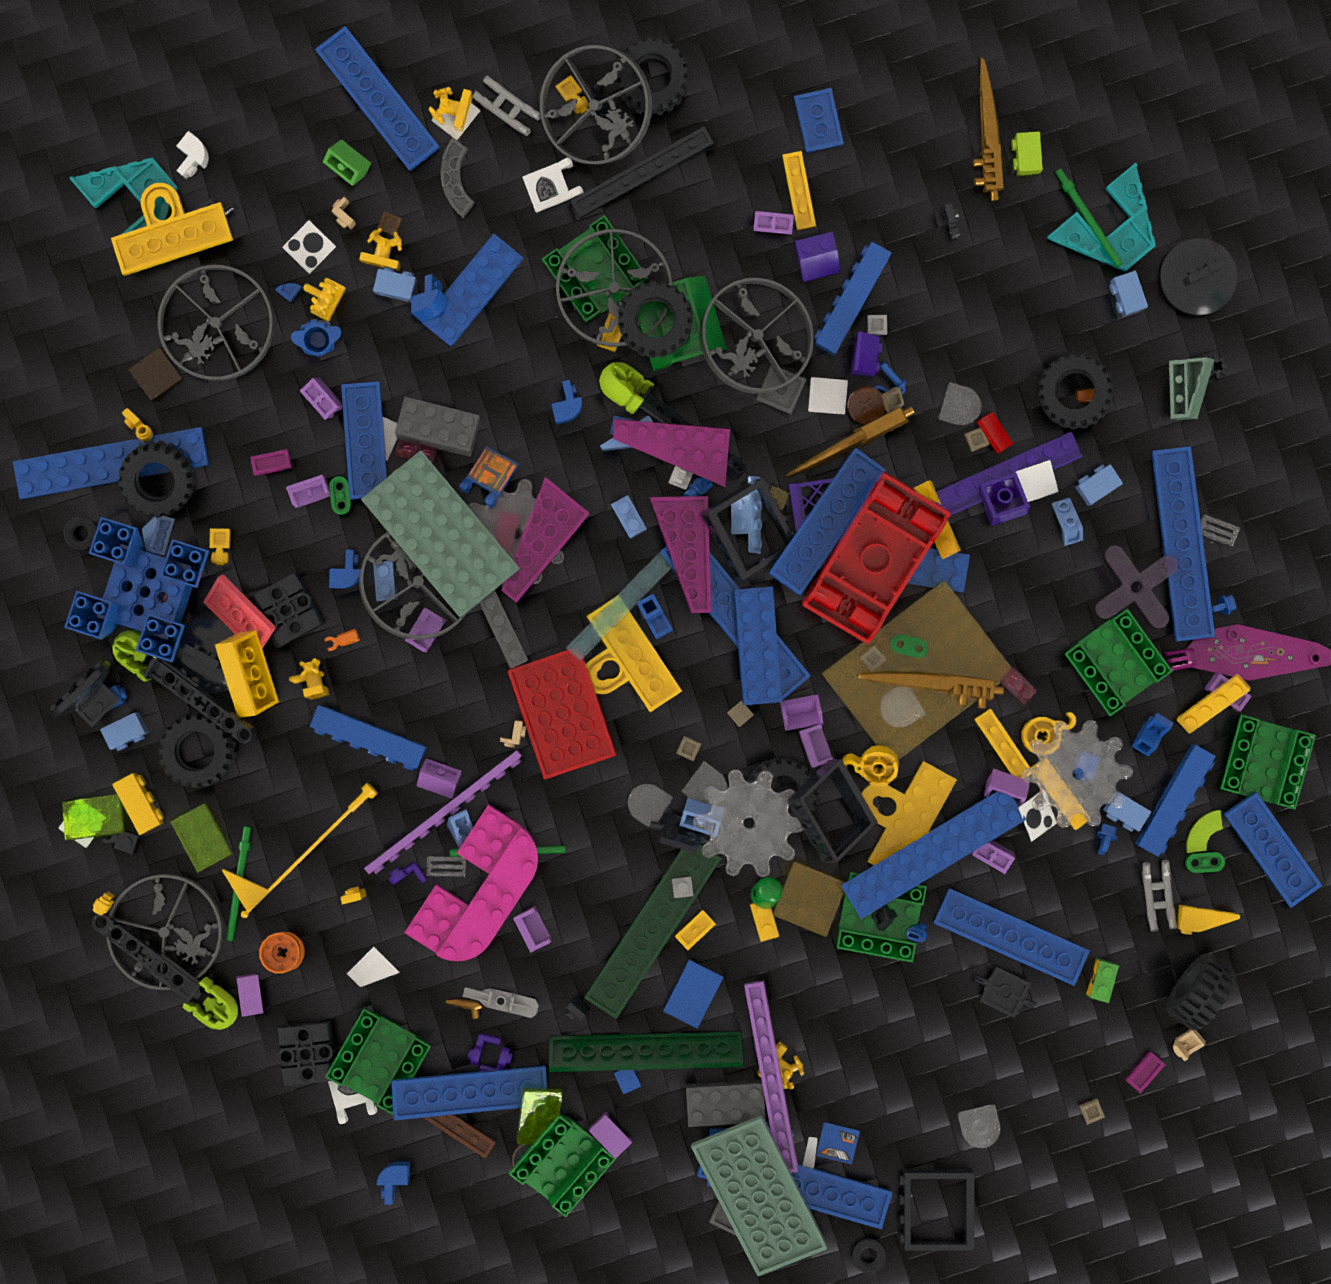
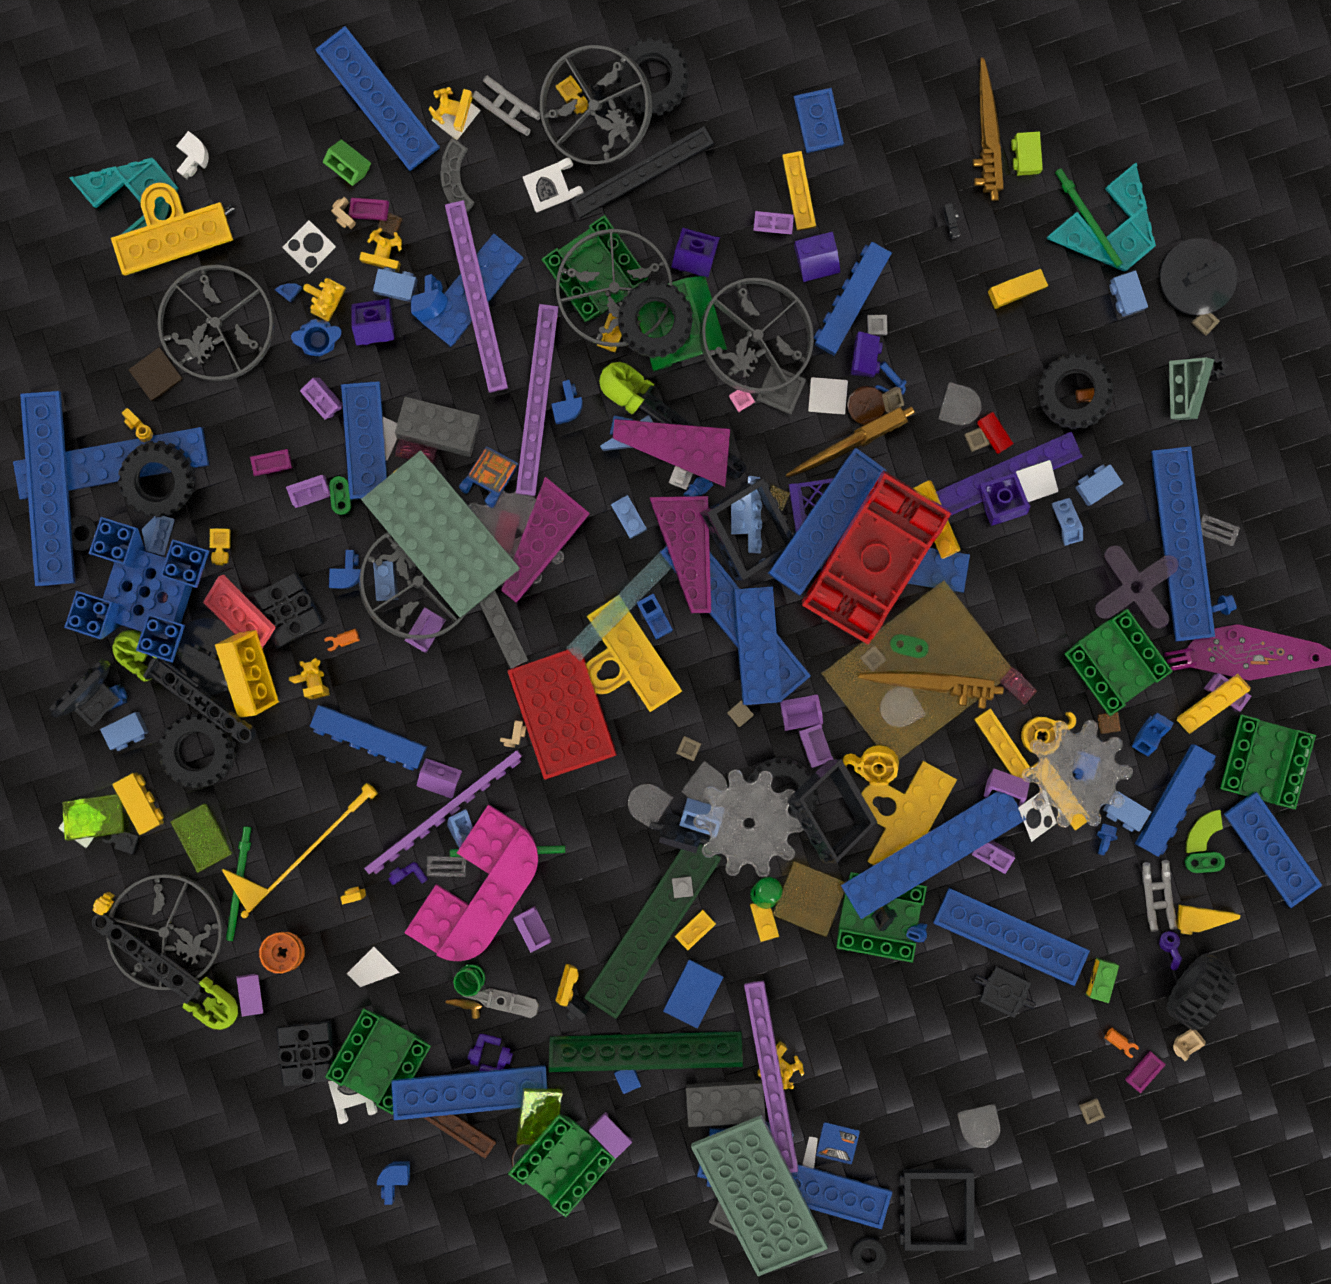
none -> blue plate [20,391,75,586]
none -> magenta tile [348,198,389,221]
none -> dark purple slope [352,299,394,345]
none -> medium lavender plate [445,200,508,393]
none -> green helmet [453,964,485,997]
none -> medium lavender plate [516,304,558,496]
none -> yellow plate [555,964,578,1006]
none -> dark purple slope [671,228,719,277]
none -> bright pink plate [729,390,755,413]
none -> yellow slope [988,269,1048,309]
none -> clear orange tile [1098,712,1121,734]
none -> orange bar [1105,1028,1139,1058]
none -> dark purple plate [1159,932,1182,970]
none -> dark tan tile [1191,313,1220,336]

